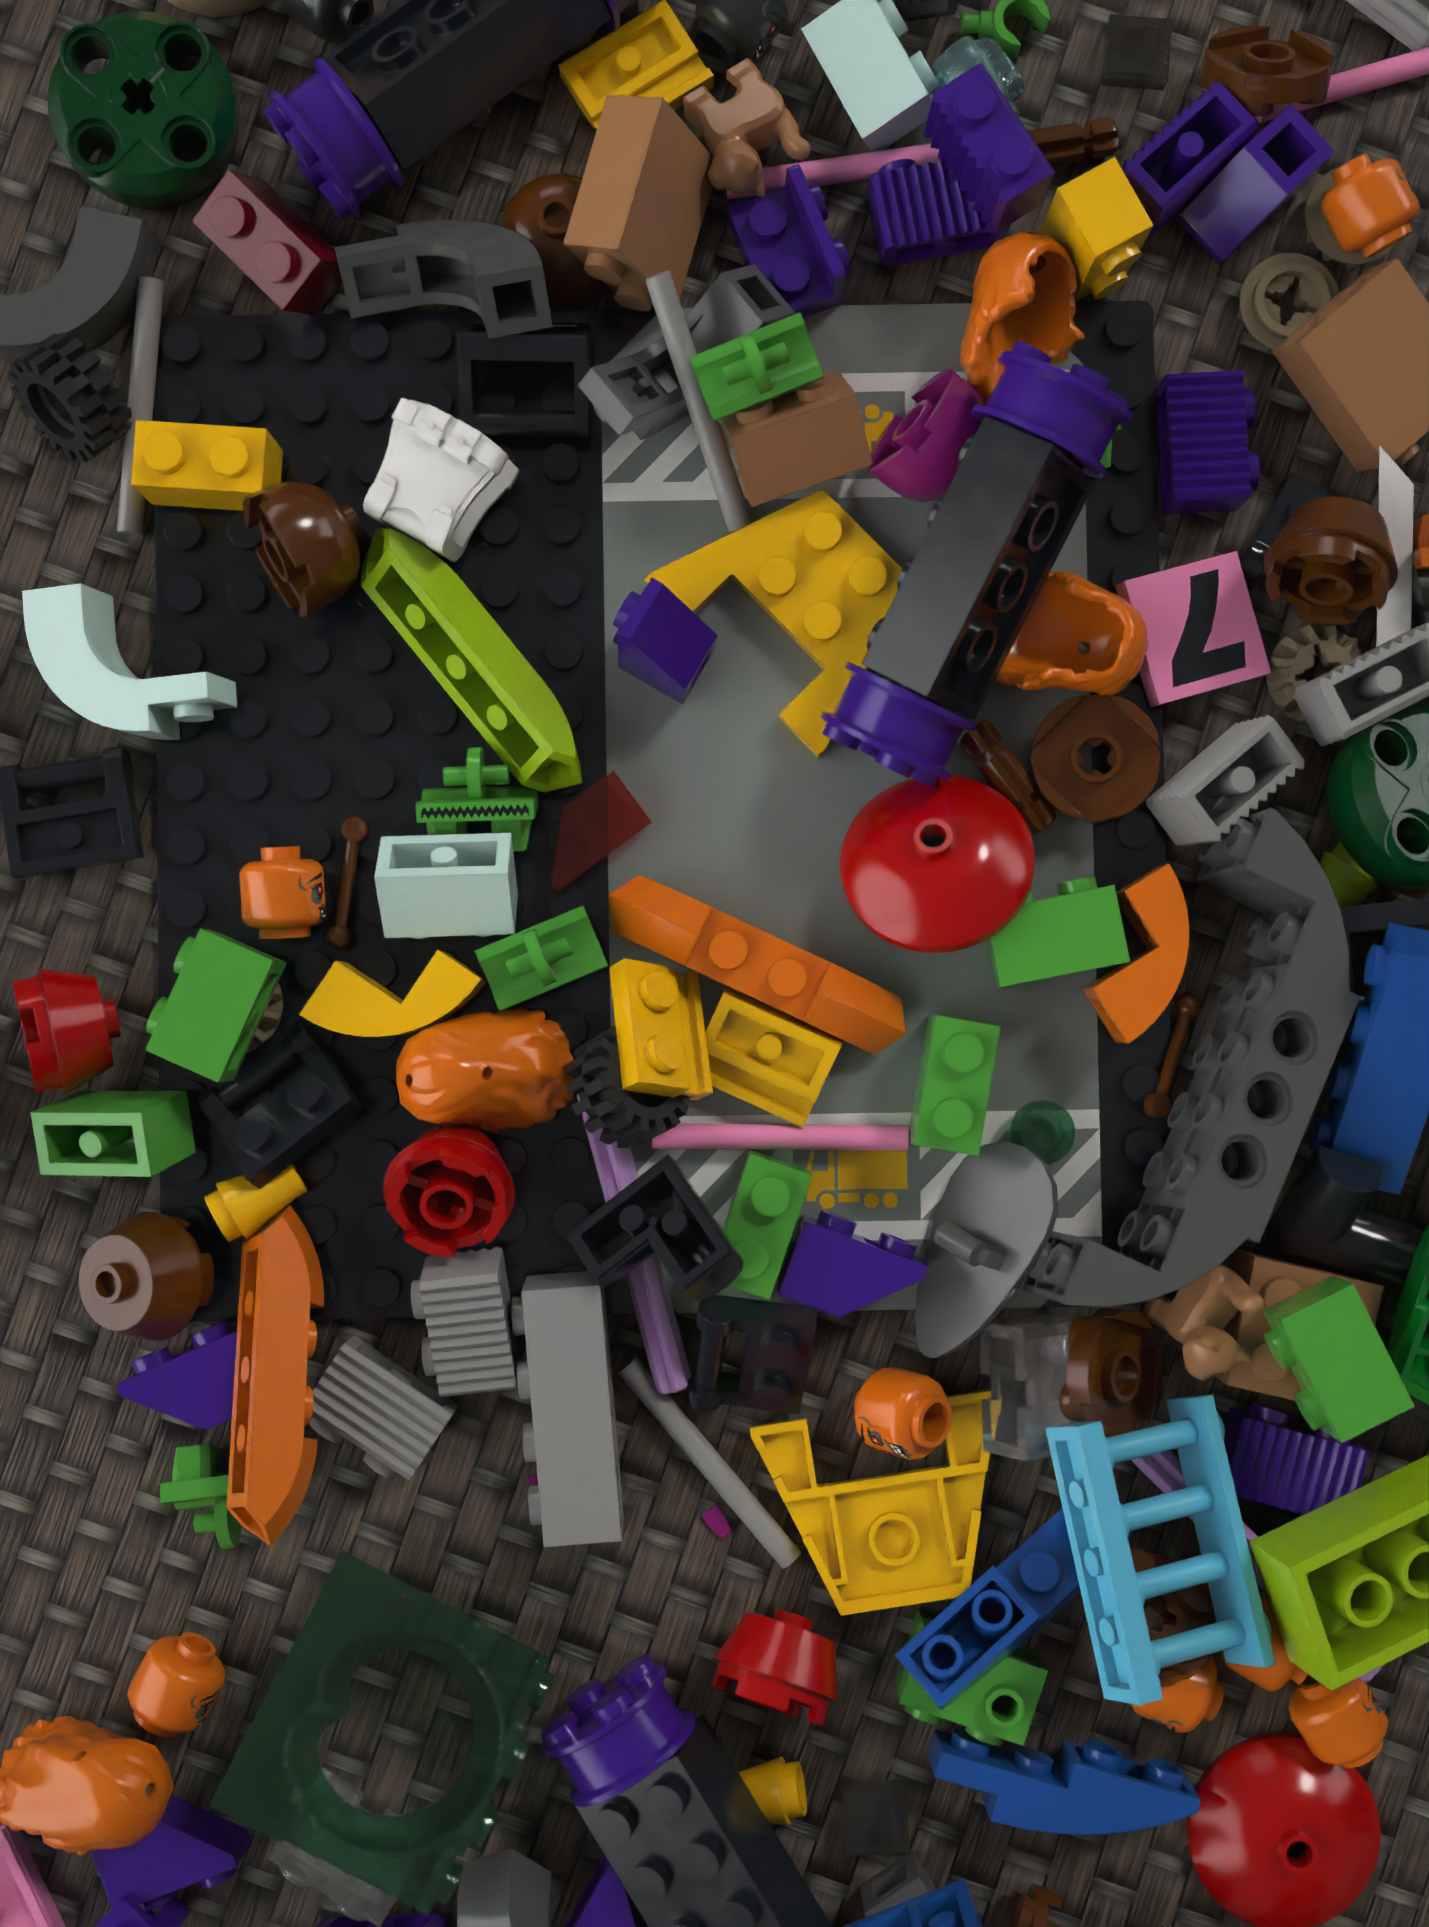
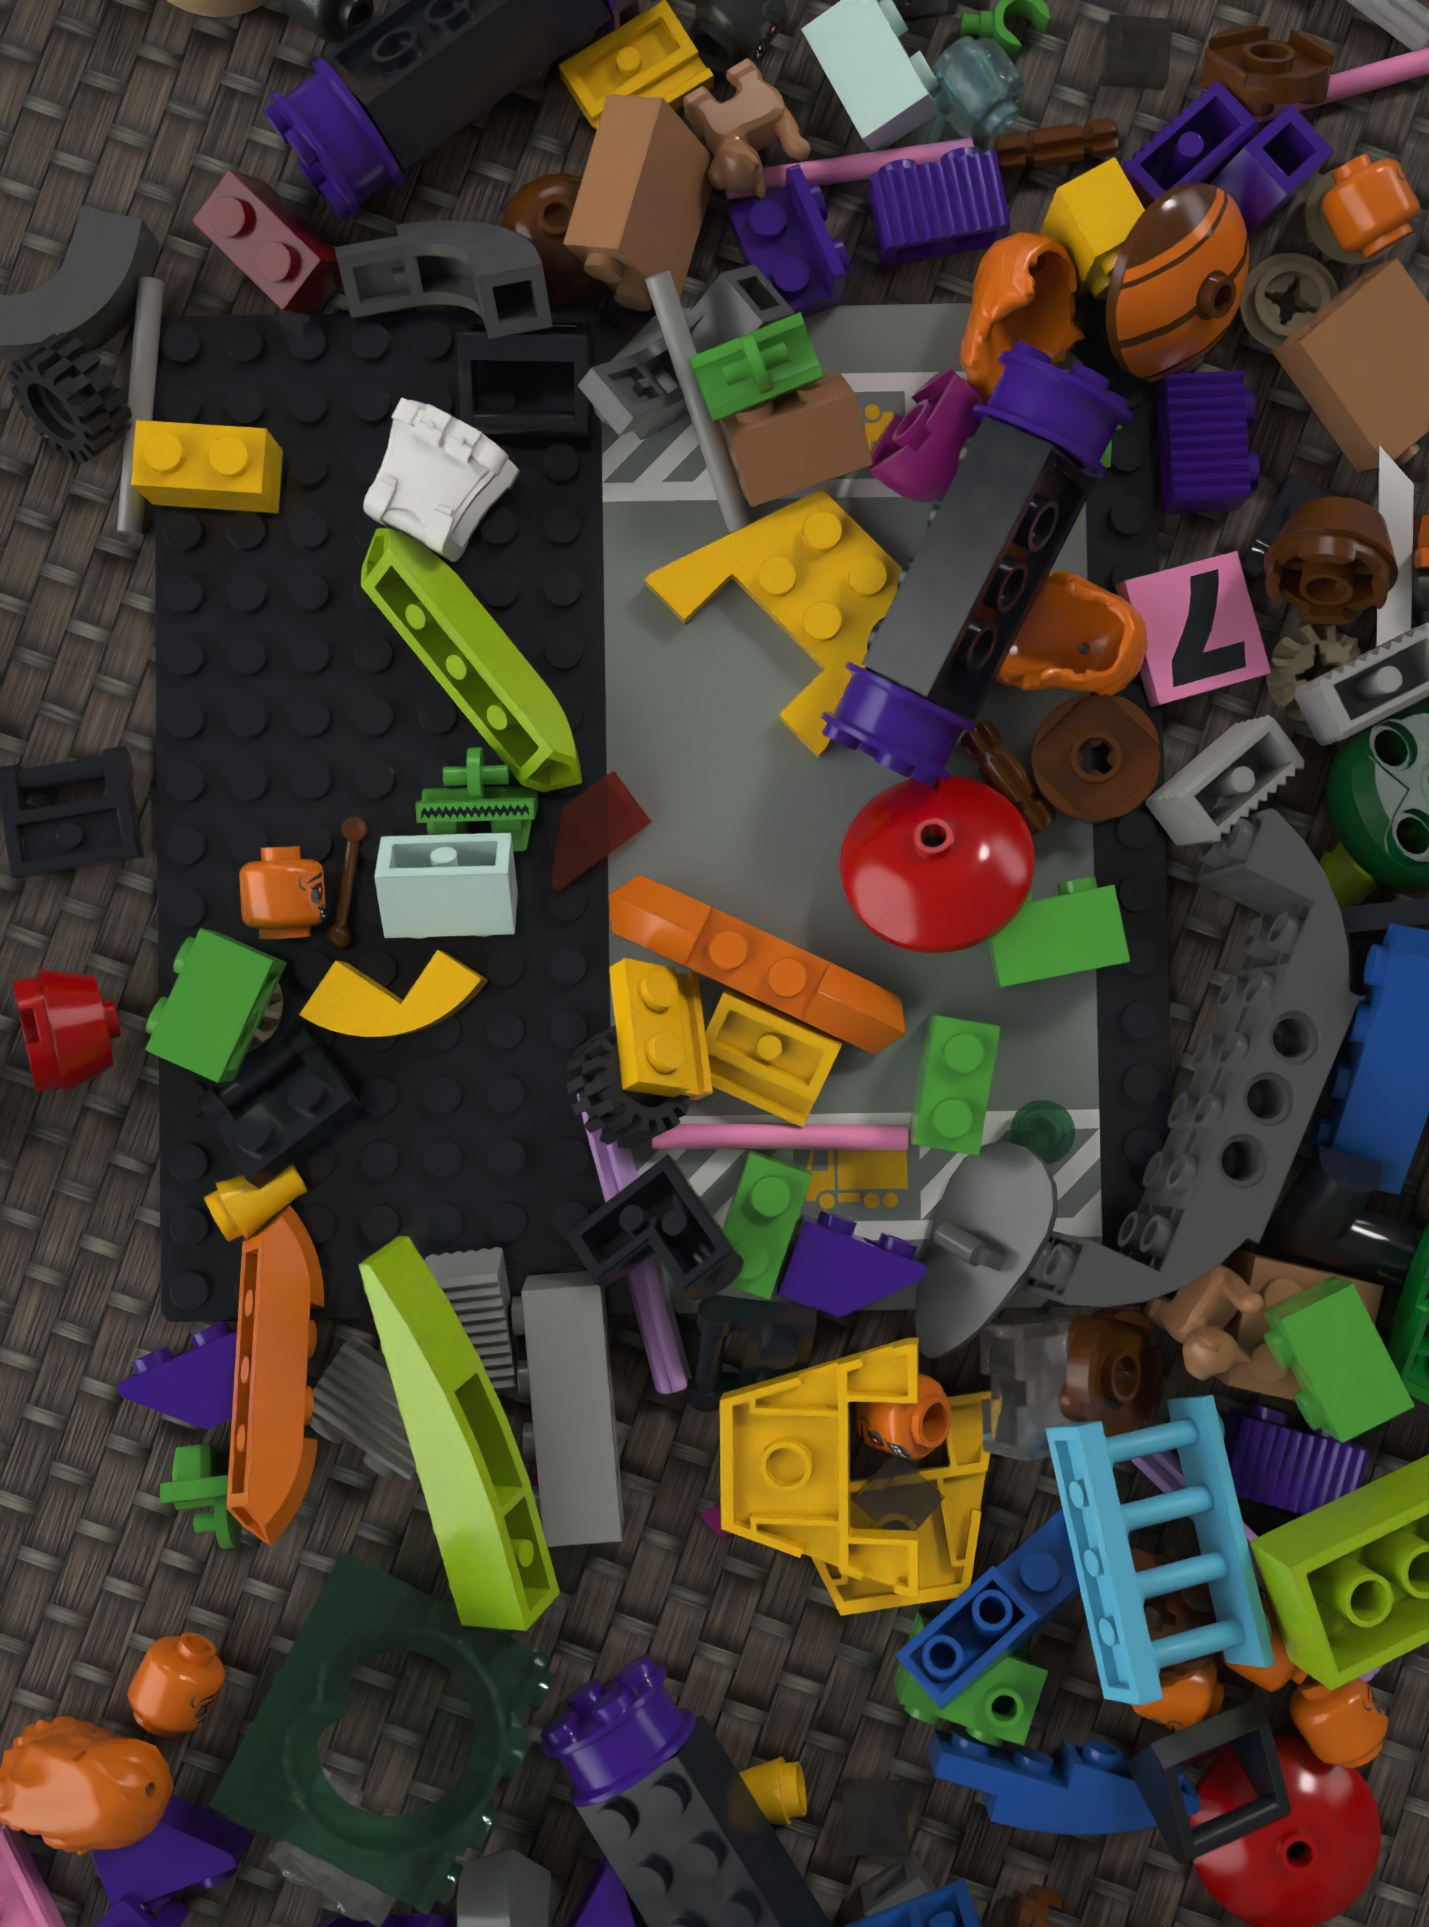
light aqua arch [22,583,237,740] -> none
bright green brick [30,1091,196,1177] -> none
dark green piece [48,11,240,210] -> none
reddish brown cone [79,1212,214,1341] -> none
reddish brown cylinder [242,481,365,618] -> none
red cone [383,1124,515,1257] -> none
orange piece [396,1007,575,1134] -> none
bright green hips [475,906,609,1011] -> none
dark purple slope [613,578,718,704] -> none
light grey bar [617,1356,801,1569] -> none
red cone [711,1609,837,1726] -> none
dark purple brick [923,64,1055,234] -> none
orange brick [1082,863,1189,1044] -> none
reddish brown hinge [1144,994,1201,1118] -> none
none -> lime slope [359,1236,560,1631]
none -> yellow wing [720,1338,919,1598]
none -> clear smoke tile [852,1454,945,1531]
none -> dish [1106,182,1249,384]
none -> black tile [1126,1699,1291,1864]

